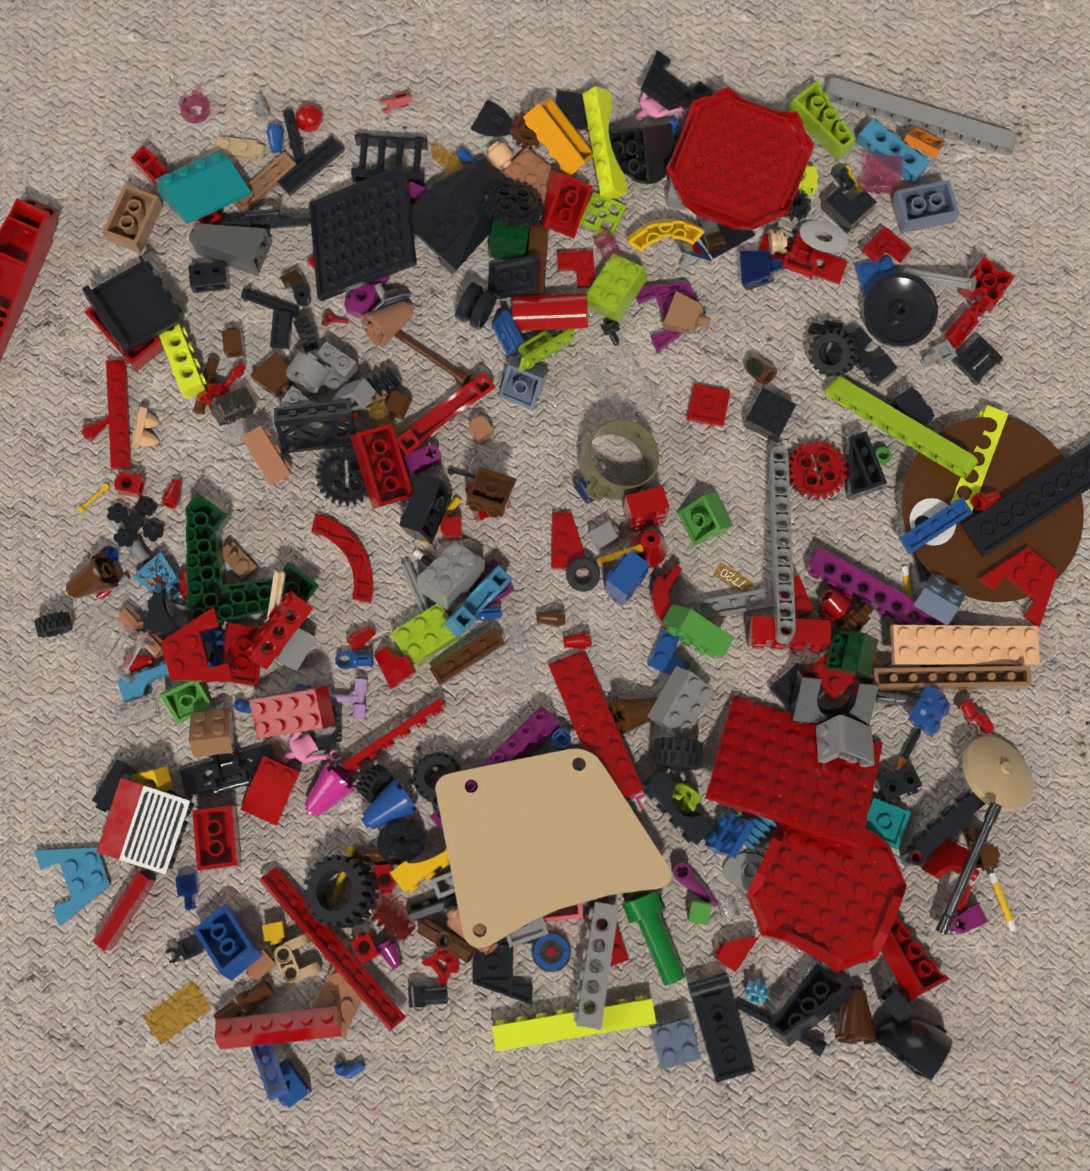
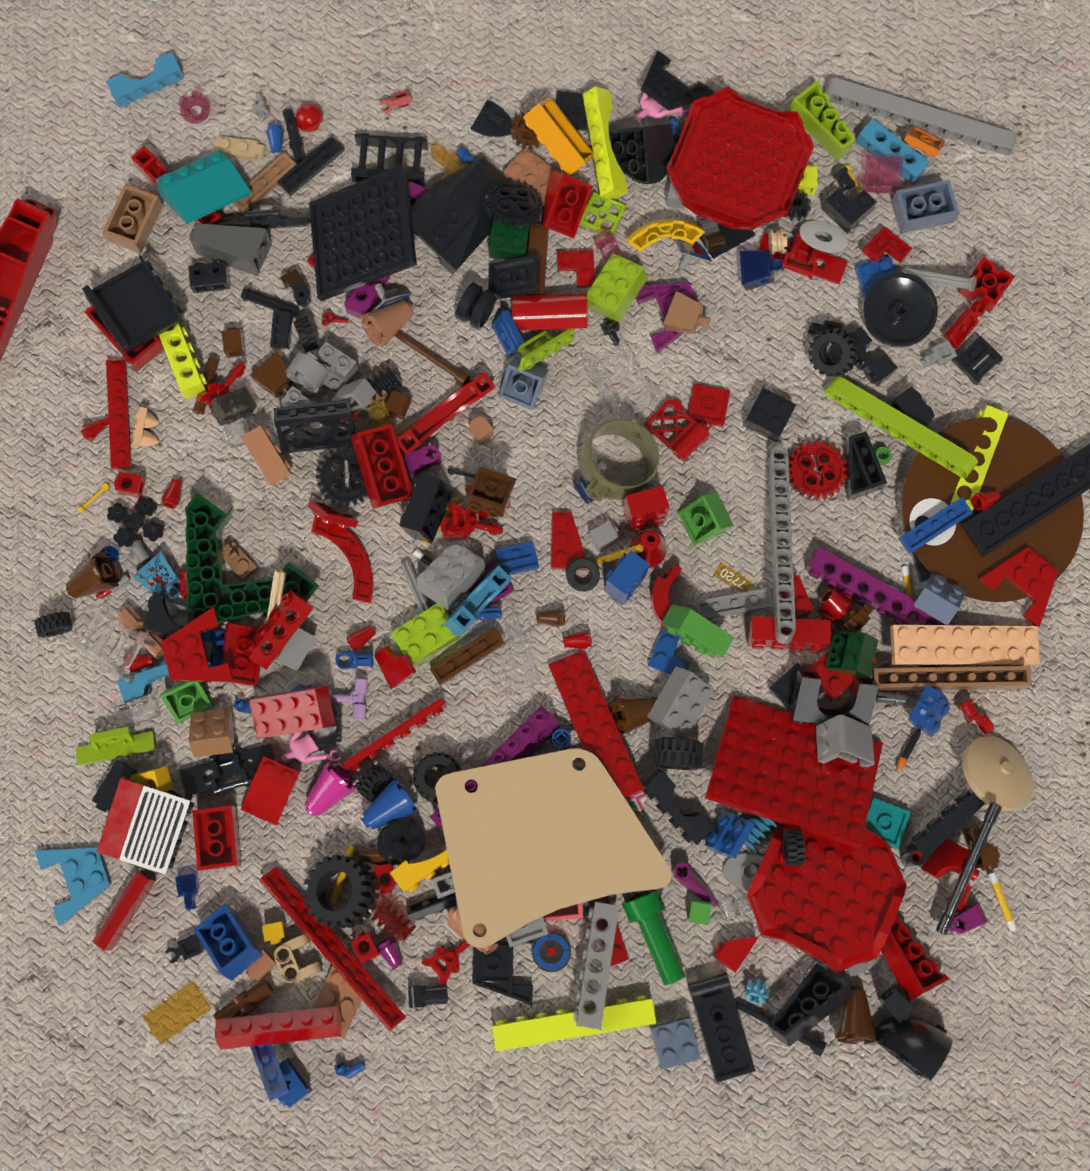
reddish brown piece [417,917,476,963] -> none
light nougat head [487,141,514,170] -> none
lime piece [672,782,702,812] -> none
reddish brown rock [745,356,777,384] -> none
black brick [874,764,923,804] -> none
none -> lime bracket [76,726,155,766]
none -> dark azure arch [106,52,184,108]
none -> red plate [308,500,359,529]
none -> red piece [446,503,503,538]
none -> blue plate [495,541,539,576]
none -> red piece [644,398,710,462]
none -> black tyre [782,829,805,866]

